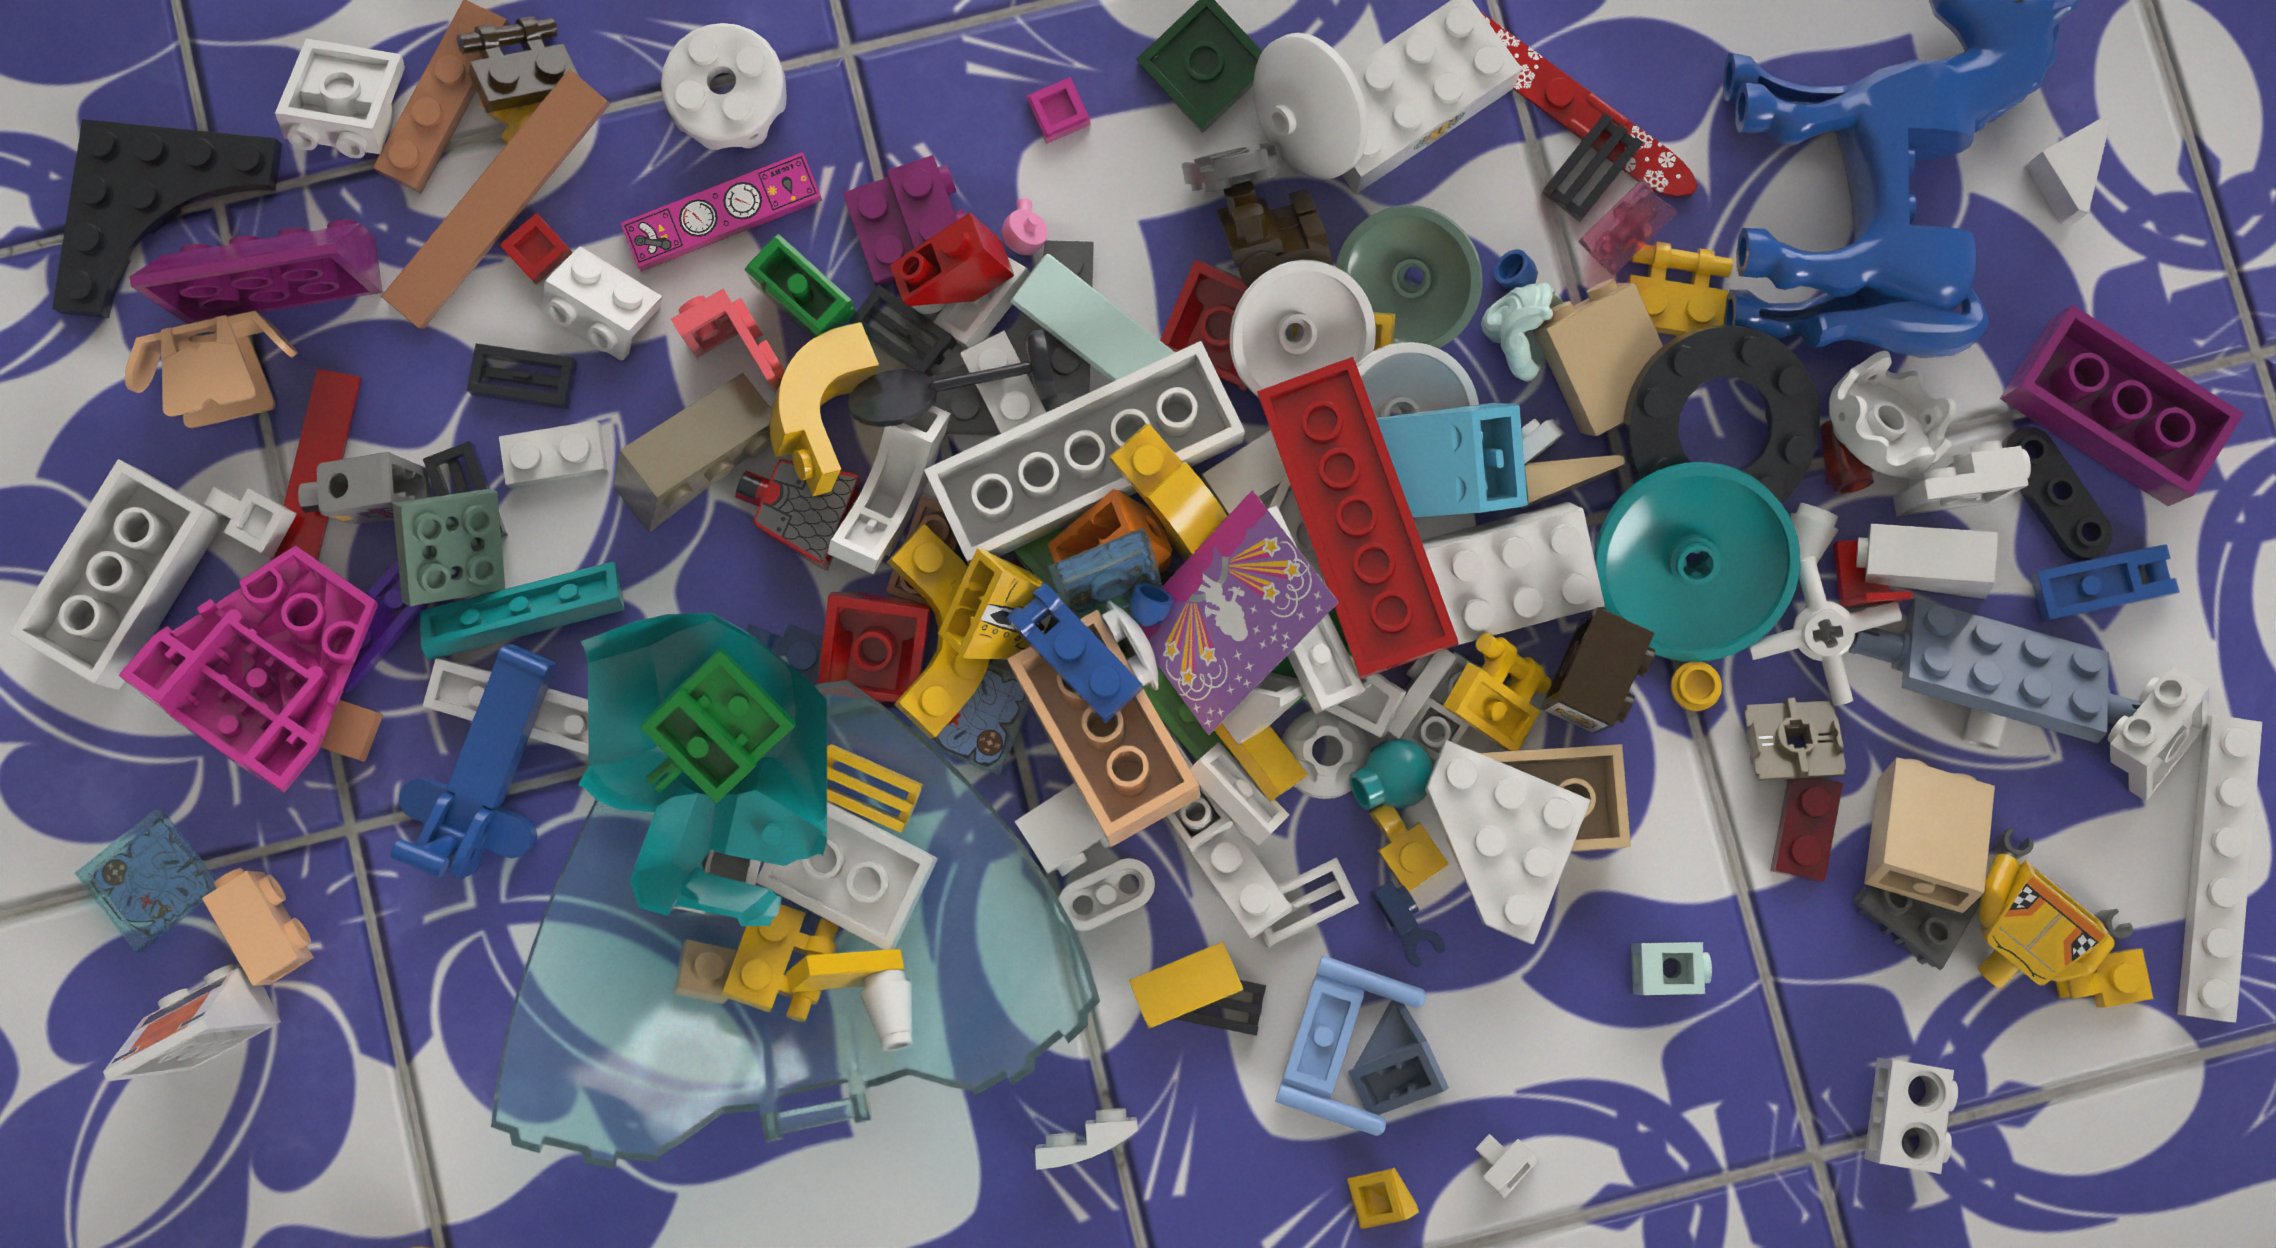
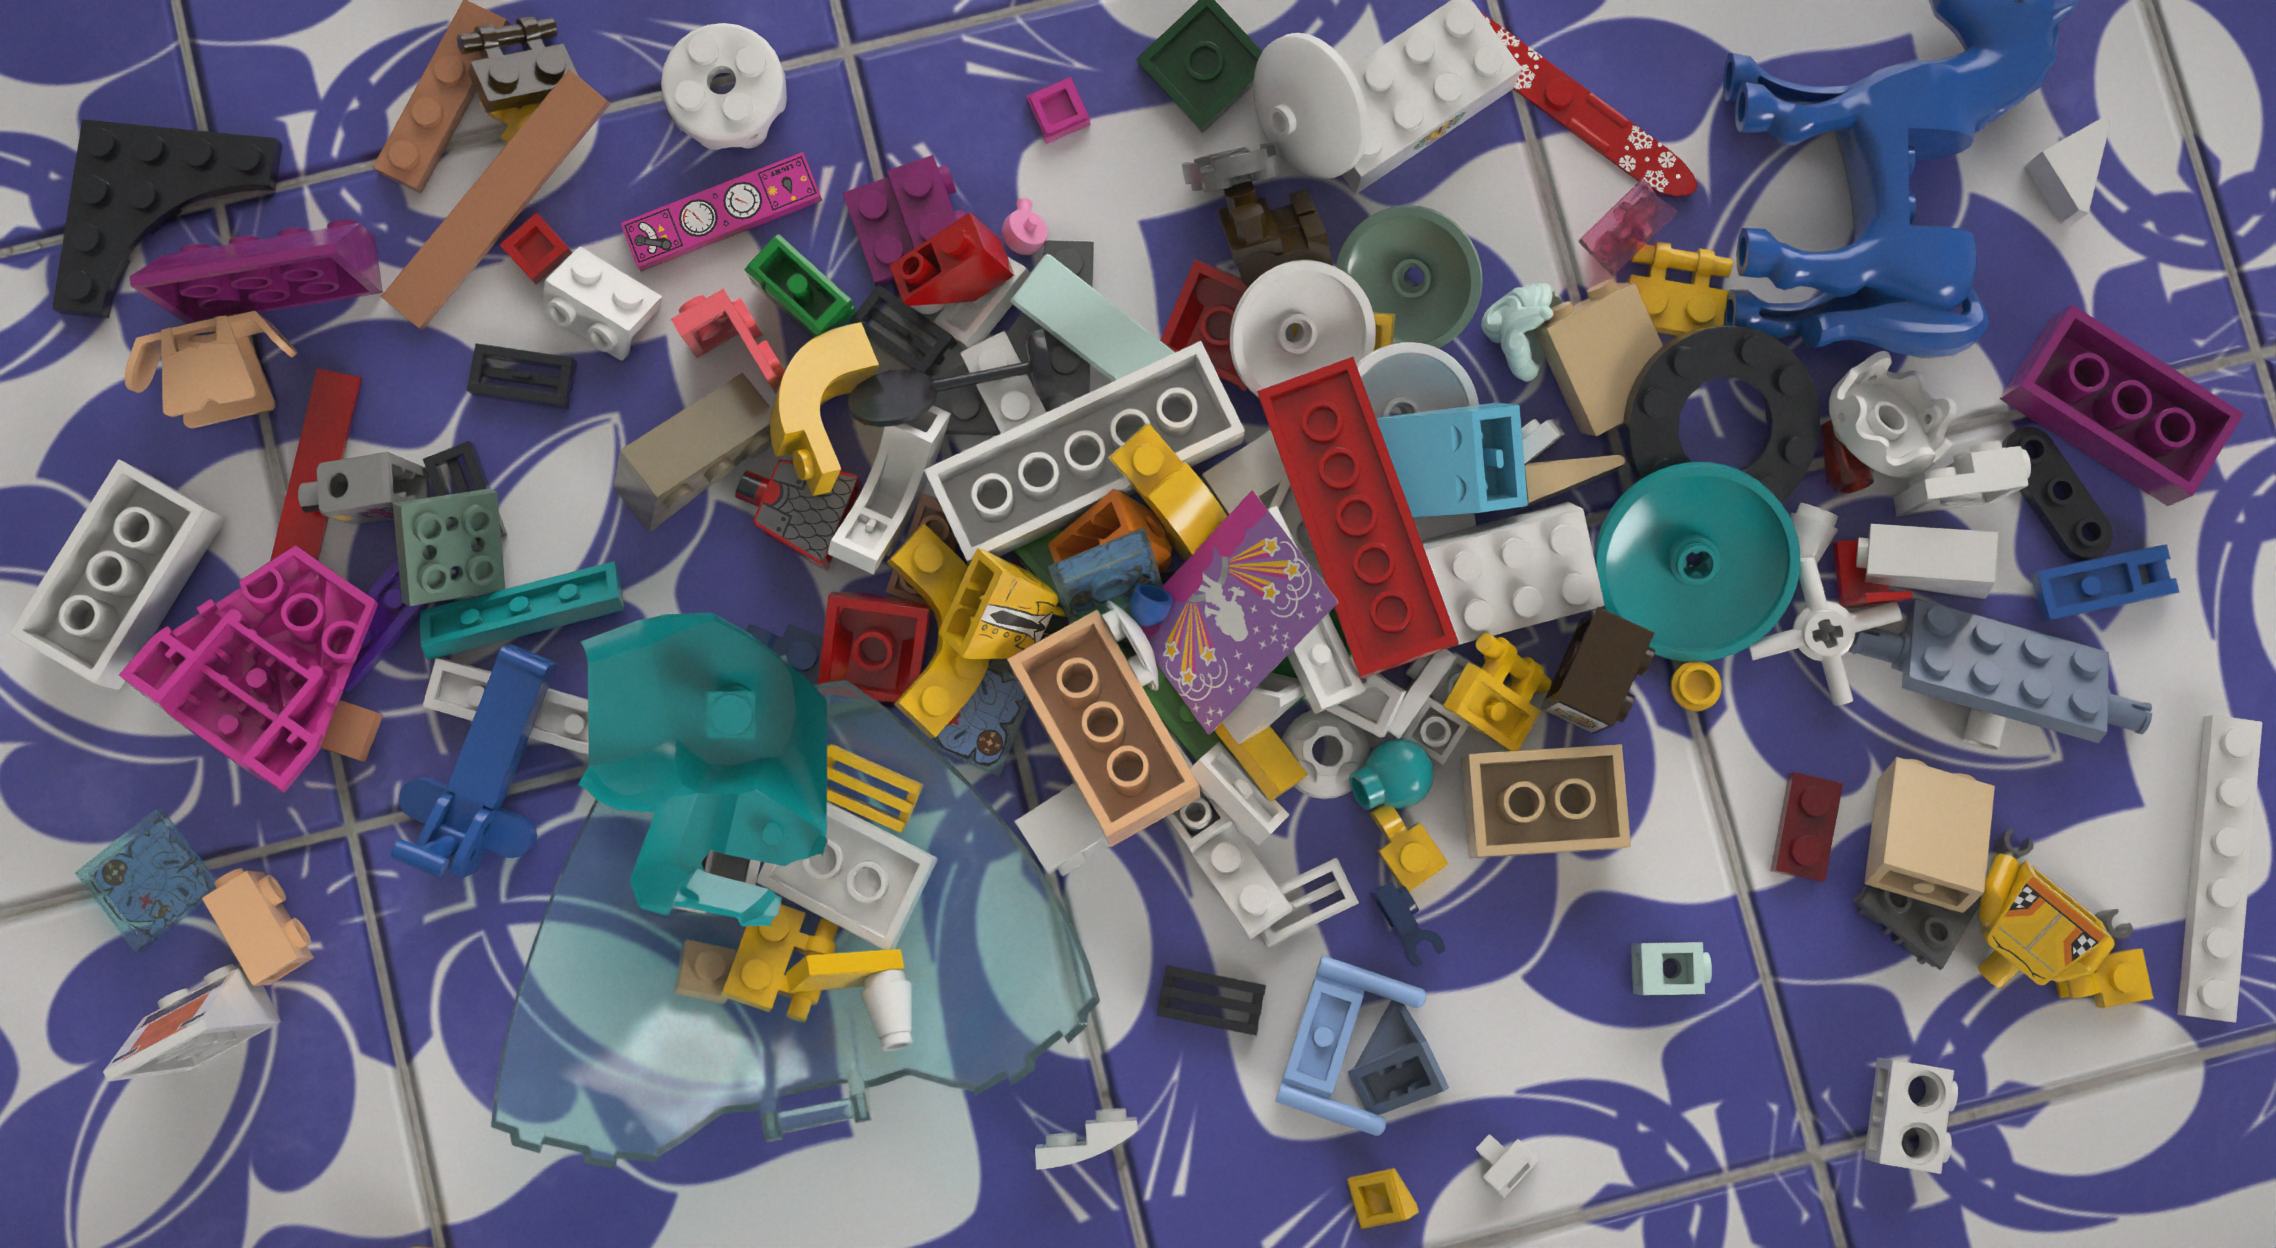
white plate [204,487,297,557] -> none
white plate [275,39,405,158] -> none
white plate [499,421,608,488] -> none
green plate [640,647,796,804] -> none
blue plate [1006,583,1143,723] -> none
white plate [1058,858,1155,931] -> none
yellow slope [1129,942,1244,1029] -> none
white plate [1425,740,1591,944] -> none
blue hinge [1494,249,1538,291] -> none
black tile [1542,113,1643,222] -> none
dark tan piece [1744,697,1846,781] -> none
white plate [2108,666,2209,802] -> none

